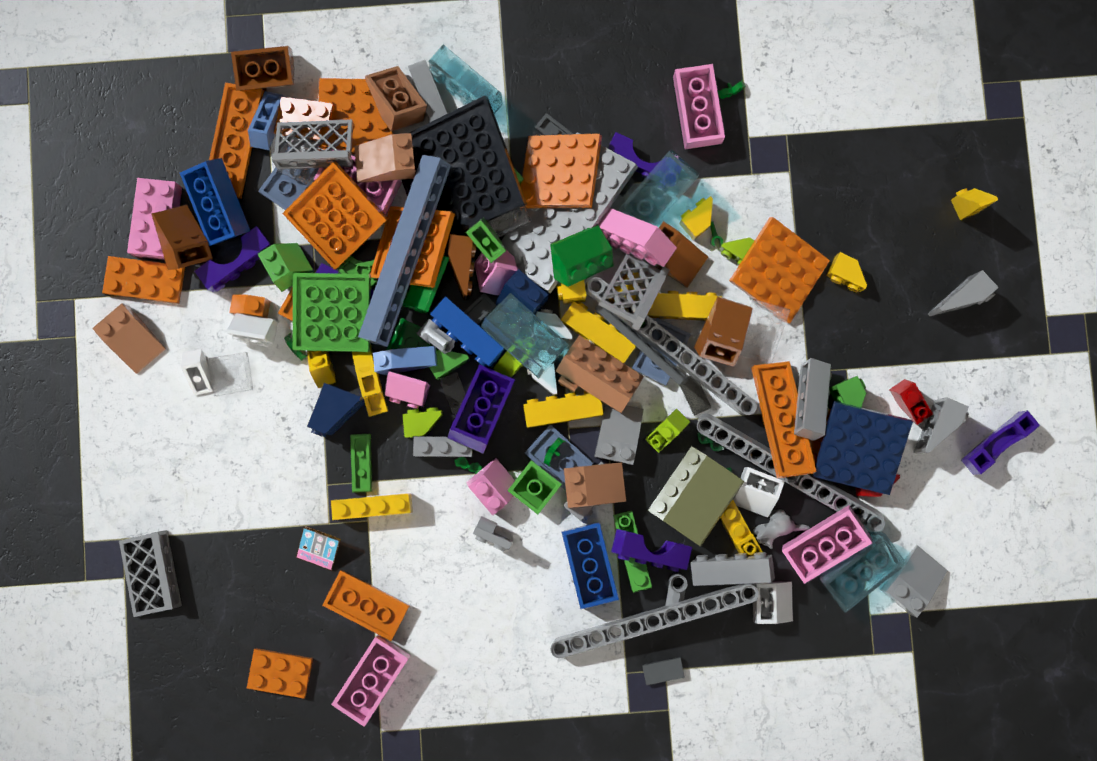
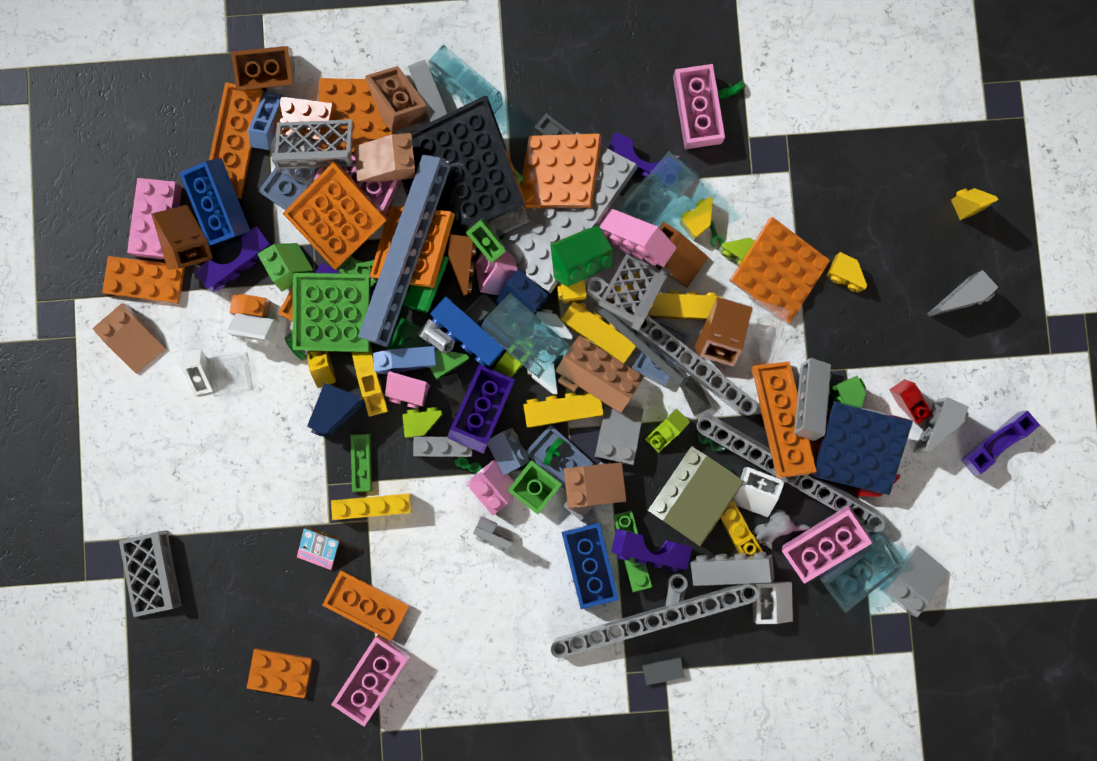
none -> sand blue brick [487,428,530,475]

